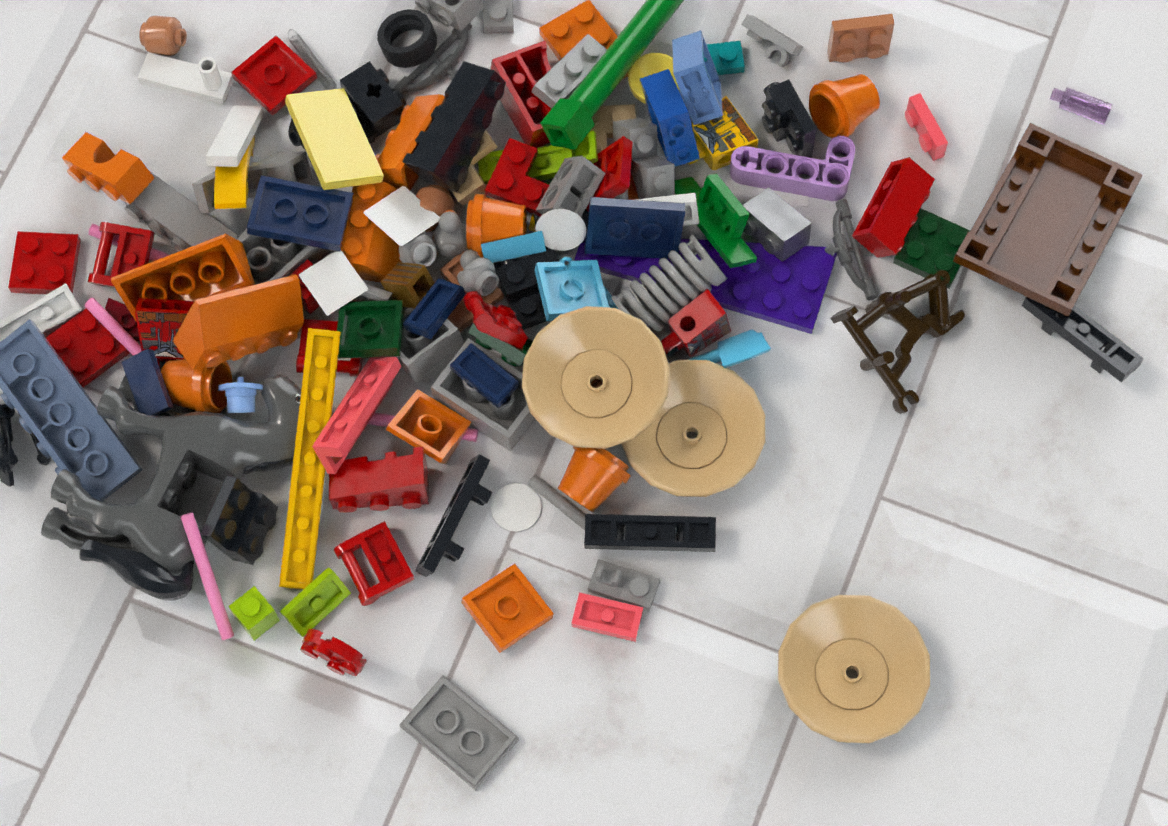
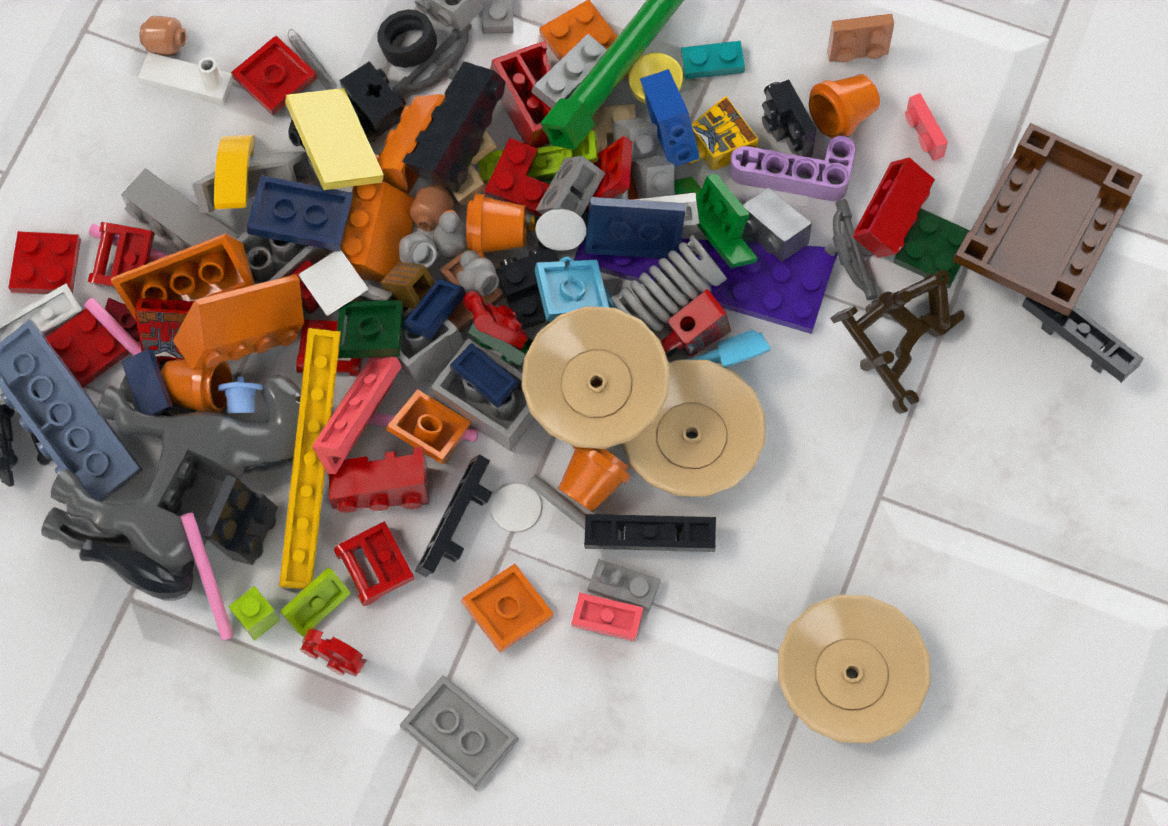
orange arch [62,132,155,204] -> none
white tile [206,105,264,167] -> none
white sticker [364,186,440,246] -> none
medium azure sticker [481,231,546,263] -> none
medium blue window [672,30,723,125] -> none
light grey plate [741,14,804,67] -> none
clear purple cylinder [1050,87,1113,125] -> none

